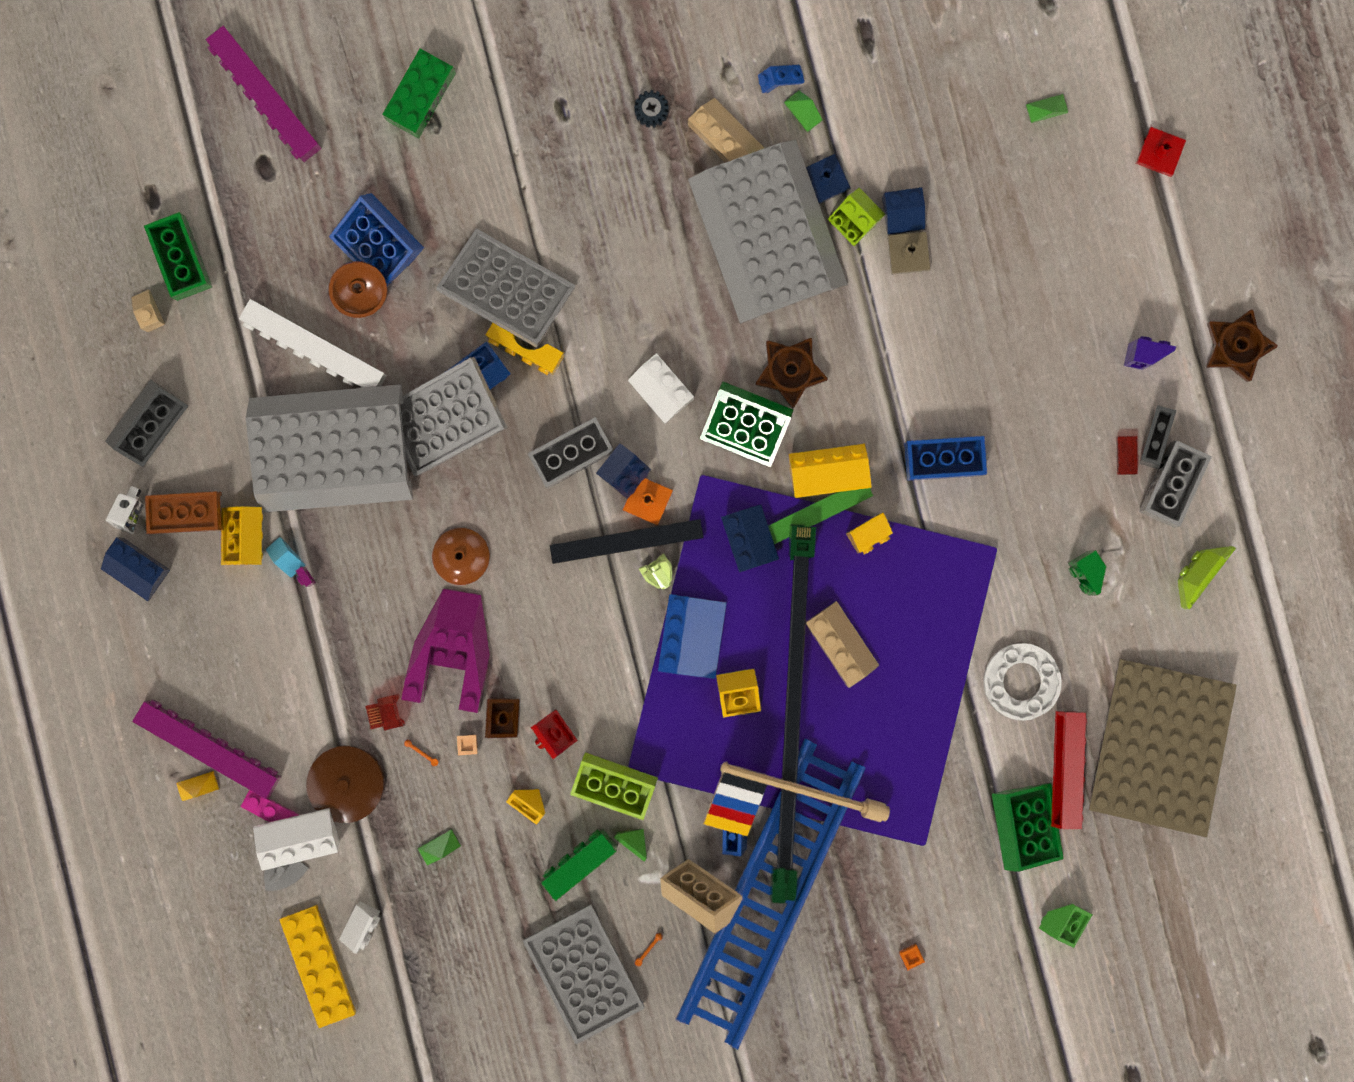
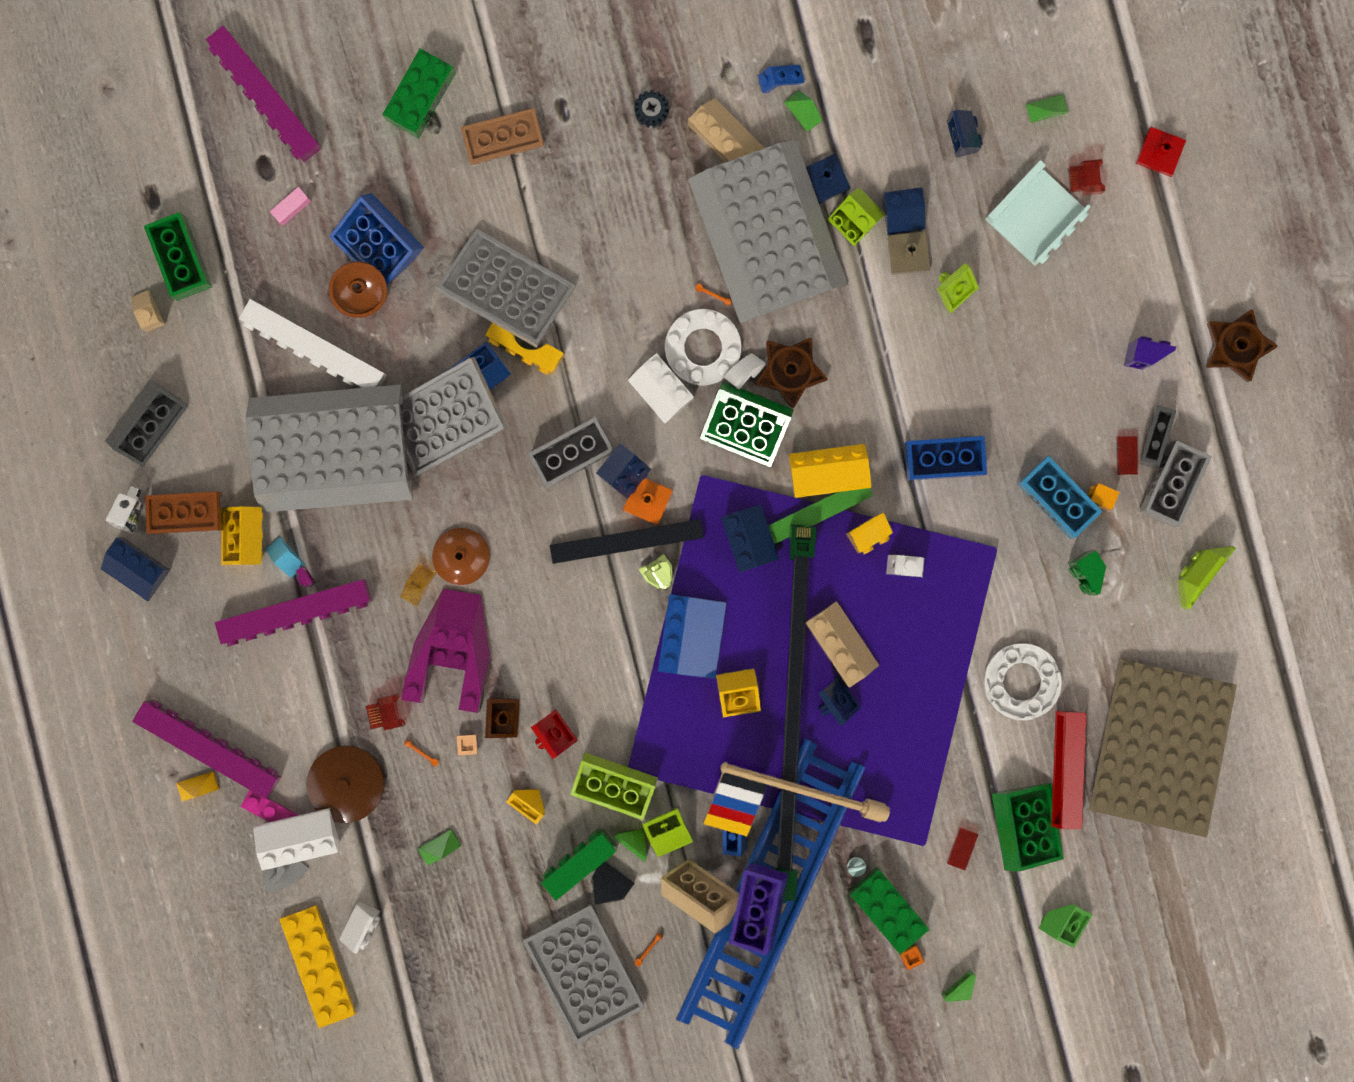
none -> magenta brick [214,579,372,647]
none -> bright pink slope [270,187,311,226]
none -> clear yellow slope [400,564,436,606]
none -> medium nougat plate [461,108,544,166]
none -> black slope [591,861,635,905]
none -> lime slope [642,806,693,857]
none -> white plate [665,309,741,386]
none -> orange hinge [695,284,732,305]
none -> white slope [723,353,766,390]
none -> dark purple brick [729,863,788,956]
none -> dark blue tile [818,676,861,726]
none -> light aqua tile [847,857,866,877]
none -> green brick [848,867,930,955]
none -> white torso [886,555,925,578]
none -> lime tile [936,263,979,313]
none -> bright green slope [941,970,976,1002]
none -> dark blue slope [947,110,983,158]
none -> clear red tile [947,827,979,871]
none -> light aqua panel [985,160,1091,266]
none -> dark azure brick [1017,456,1103,539]
none -> clear red piece [1067,159,1106,196]
none -> light orange brick [1087,483,1120,511]

